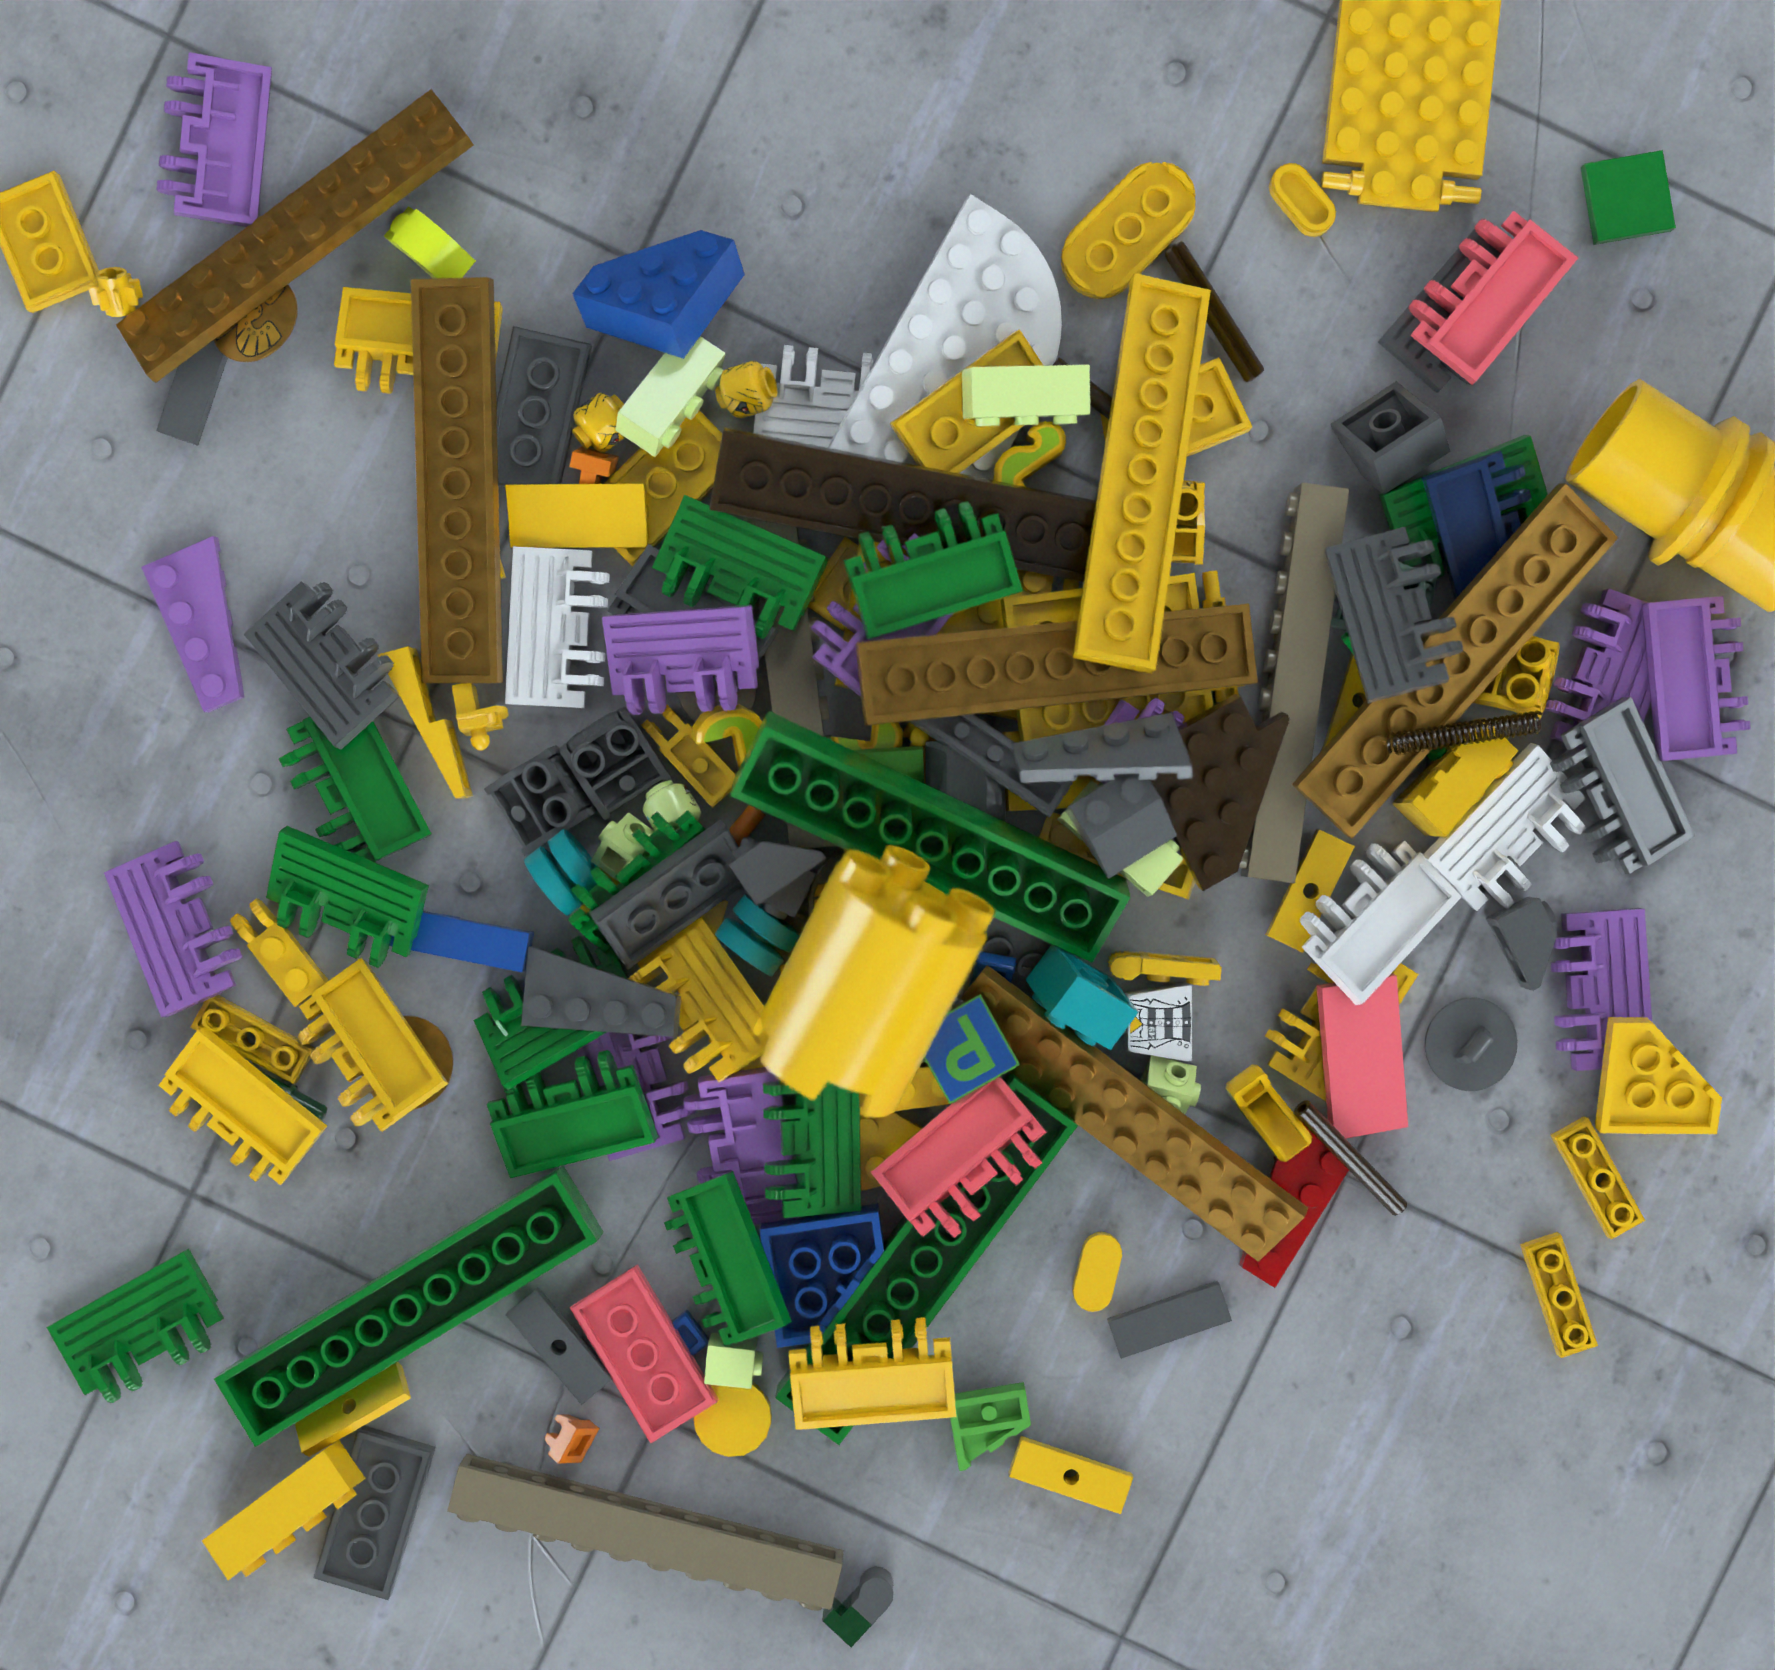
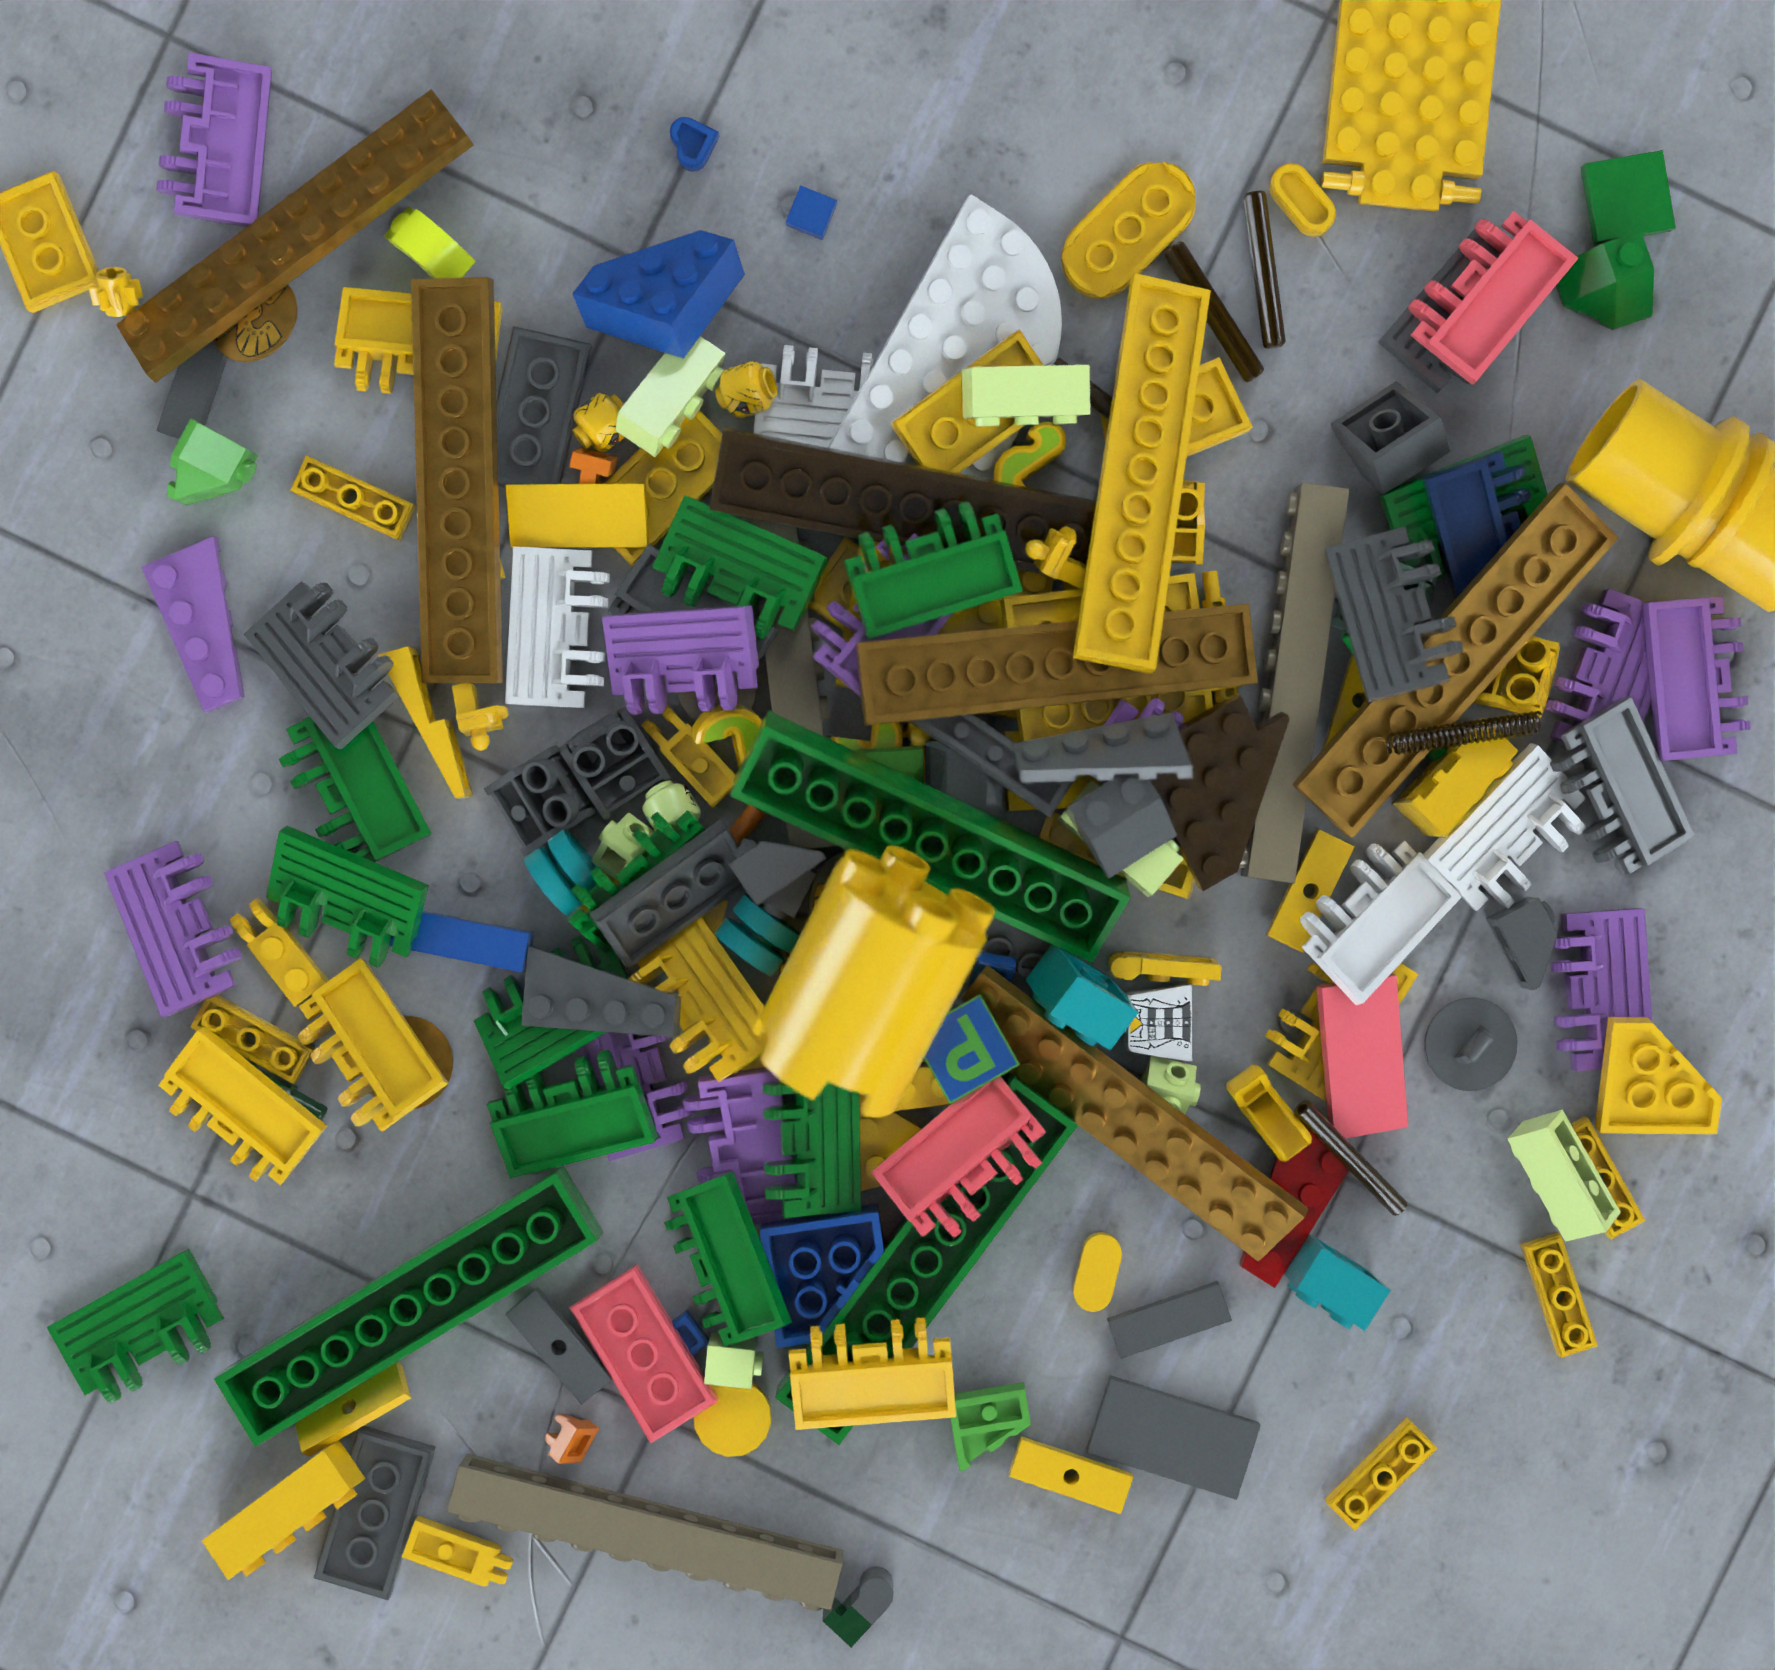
none -> bright green slope [166,419,258,506]
none -> yellow tile [290,455,416,542]
none -> yellow hinge [402,1515,514,1586]
none -> blue tile [670,117,720,172]
none -> blue tile [786,185,837,240]
none -> yellow piece [1025,526,1087,589]
none -> dark grey tile [1086,1375,1261,1500]
none -> dark brown axle [1243,190,1286,349]
none -> teal brick [1284,1233,1391,1331]
none -> yellow tile [1324,1417,1438,1531]
none -> yellowish green brick [1508,1109,1621,1242]
none -> green slope [1556,231,1654,330]

